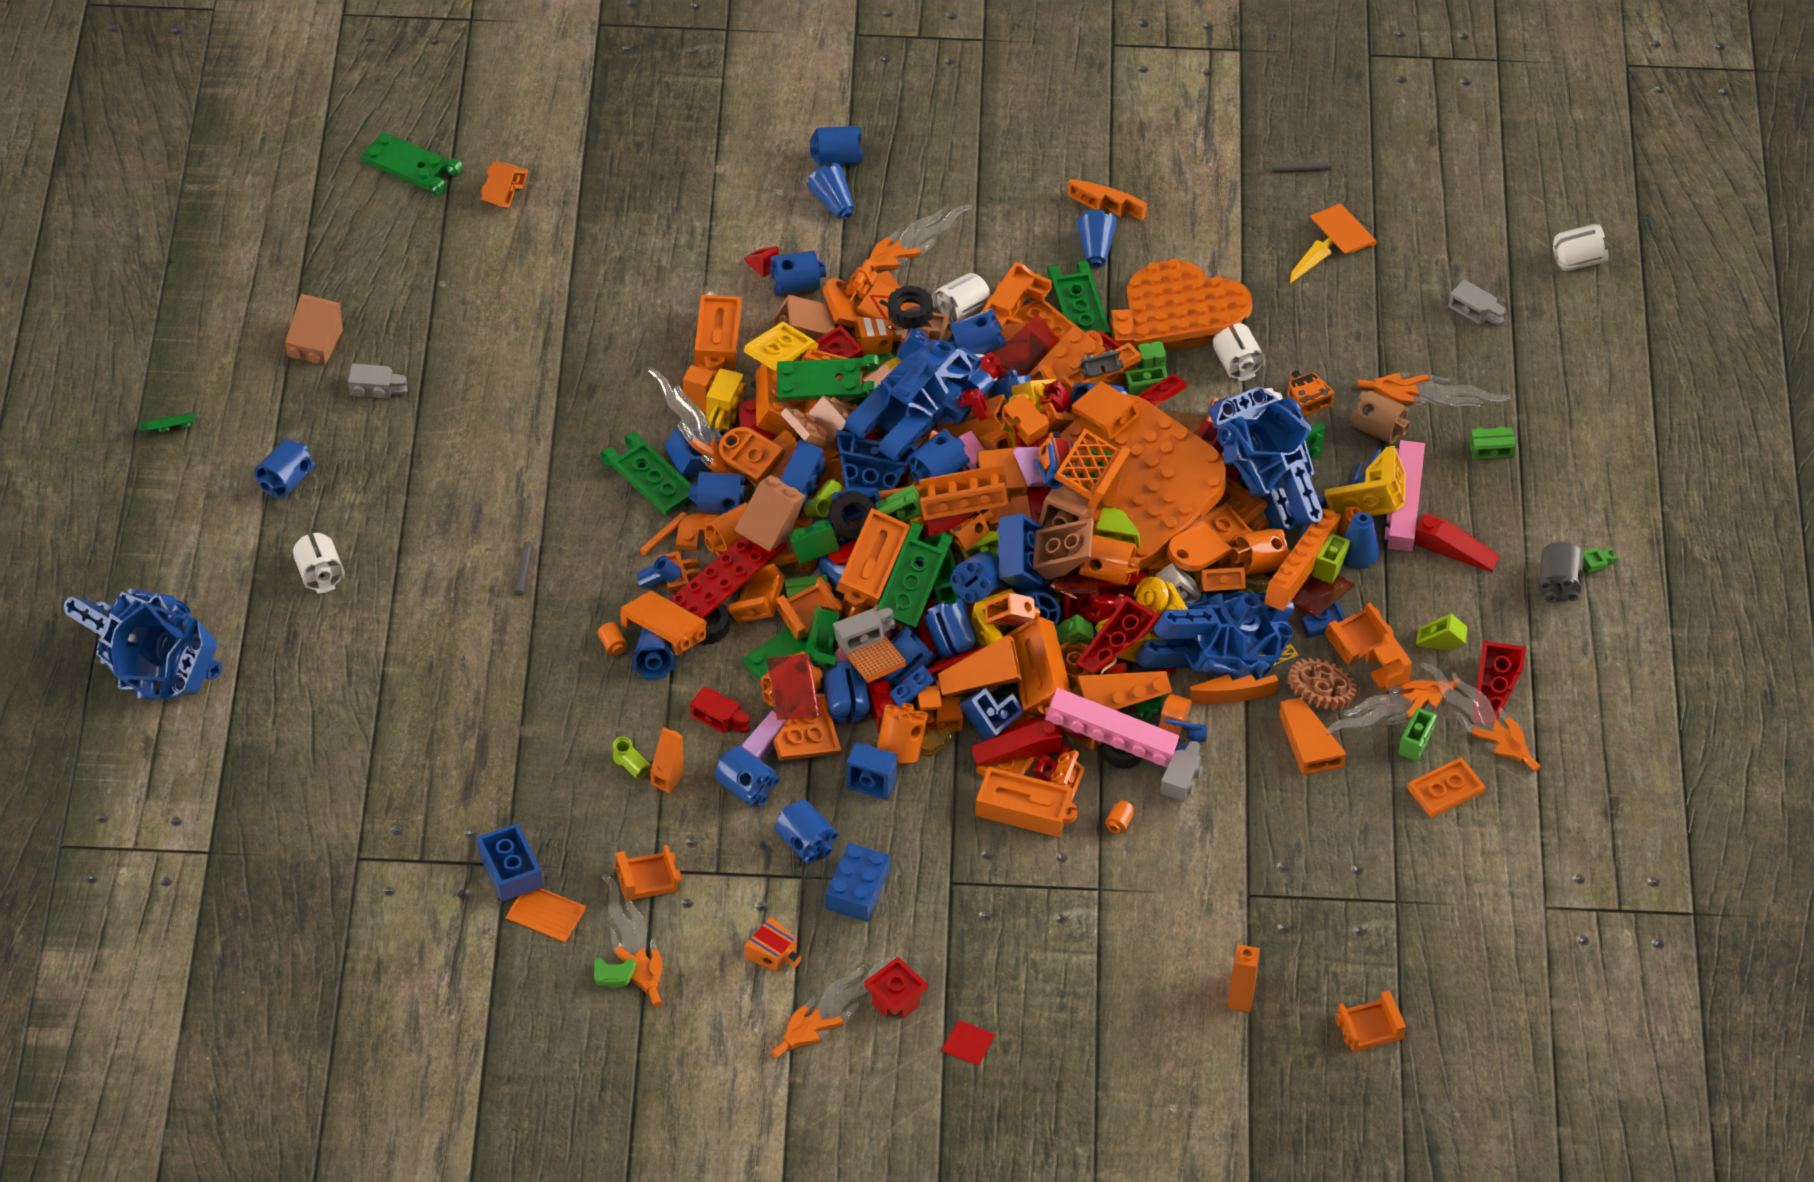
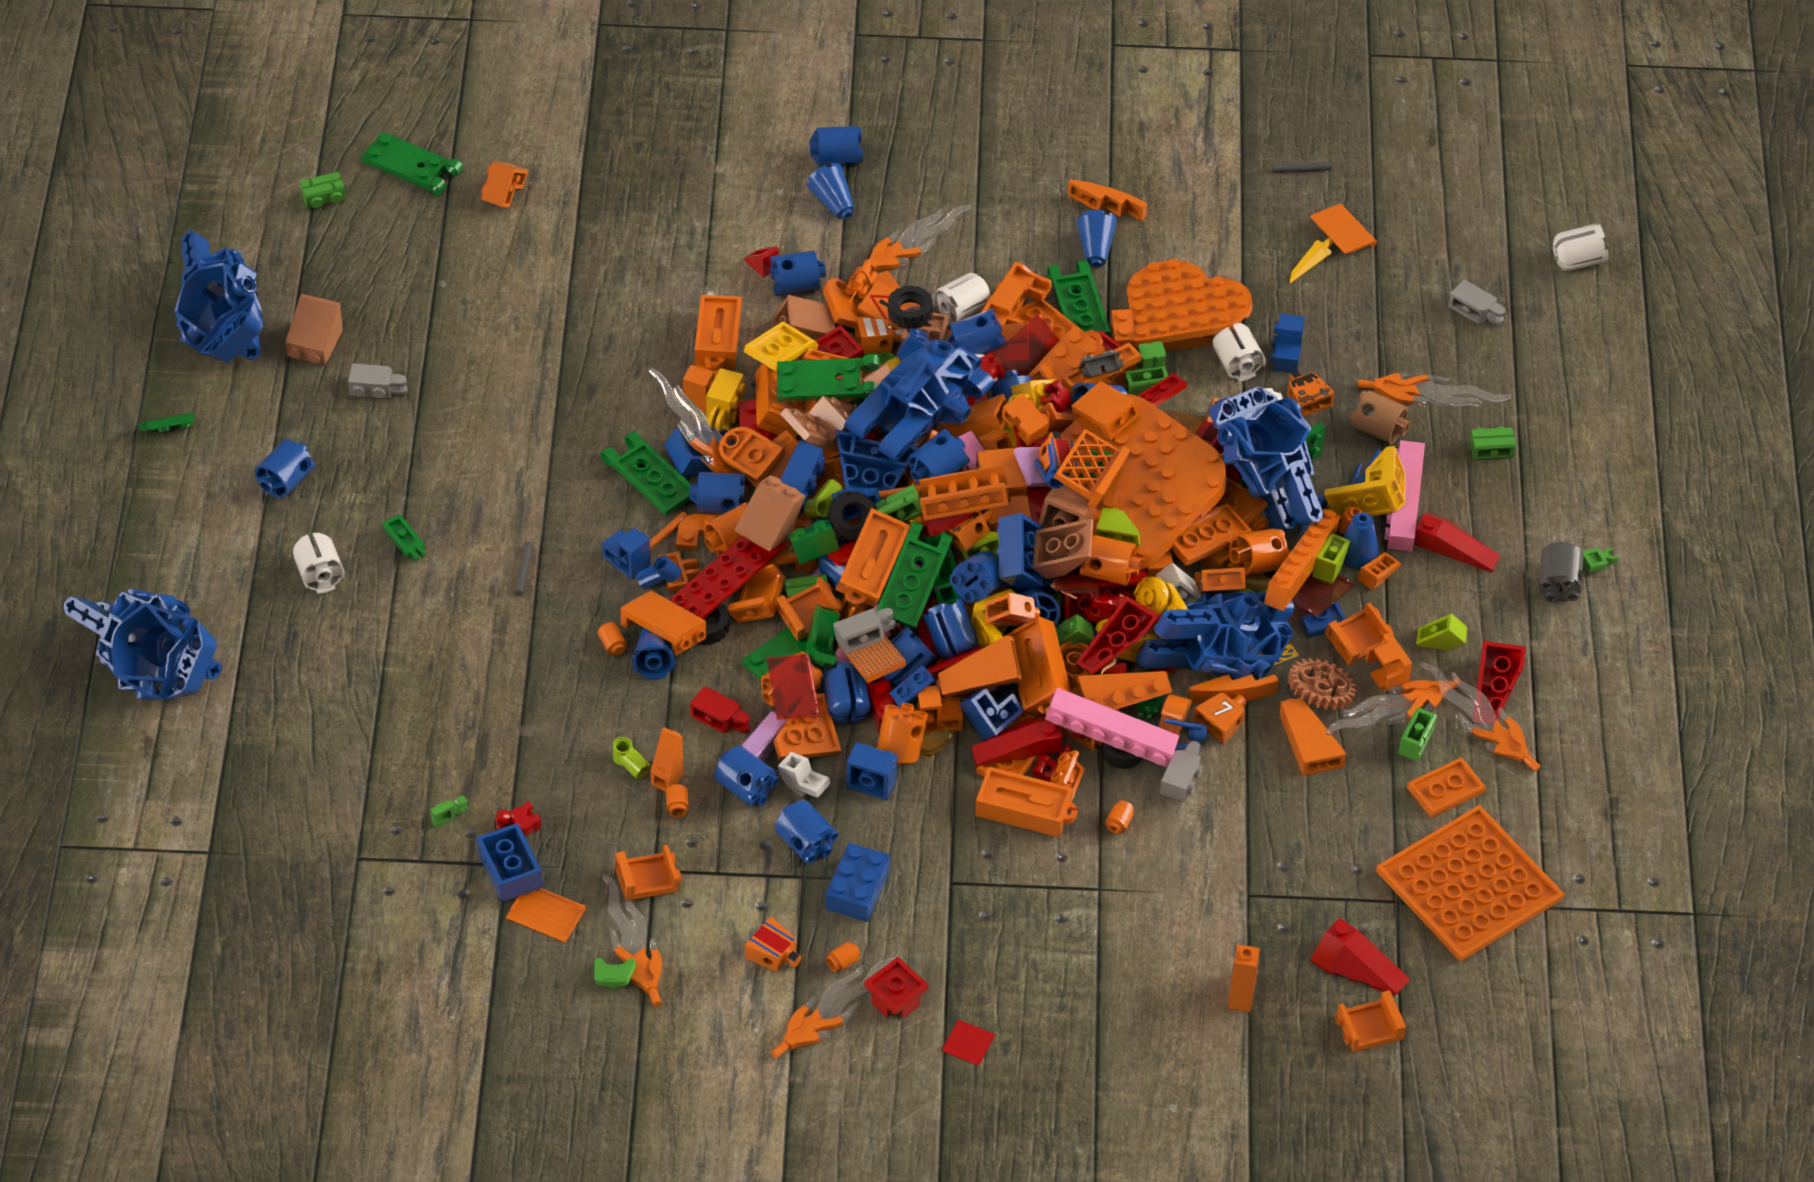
red bracket [958,388,989,421] -> none
orange tile [1167,521,1232,572] -> none
none -> blue piece [174,230,263,363]
none -> bright green brick [300,172,346,209]
none -> green hinge [382,514,426,562]
none -> bright green plate [430,795,469,828]
none -> red animal [495,800,541,837]
none -> blue brick [602,527,650,580]
none -> orange brick [666,784,689,818]
none -> white brick [778,752,831,798]
none -> orange brick [826,941,860,972]
none -> orange torso [1193,693,1246,745]
none -> blue brick [1270,313,1305,373]
none -> red wedge [1310,918,1410,995]
none -> orange slope [1357,552,1401,590]
none -> orange plate [1376,805,1565,962]

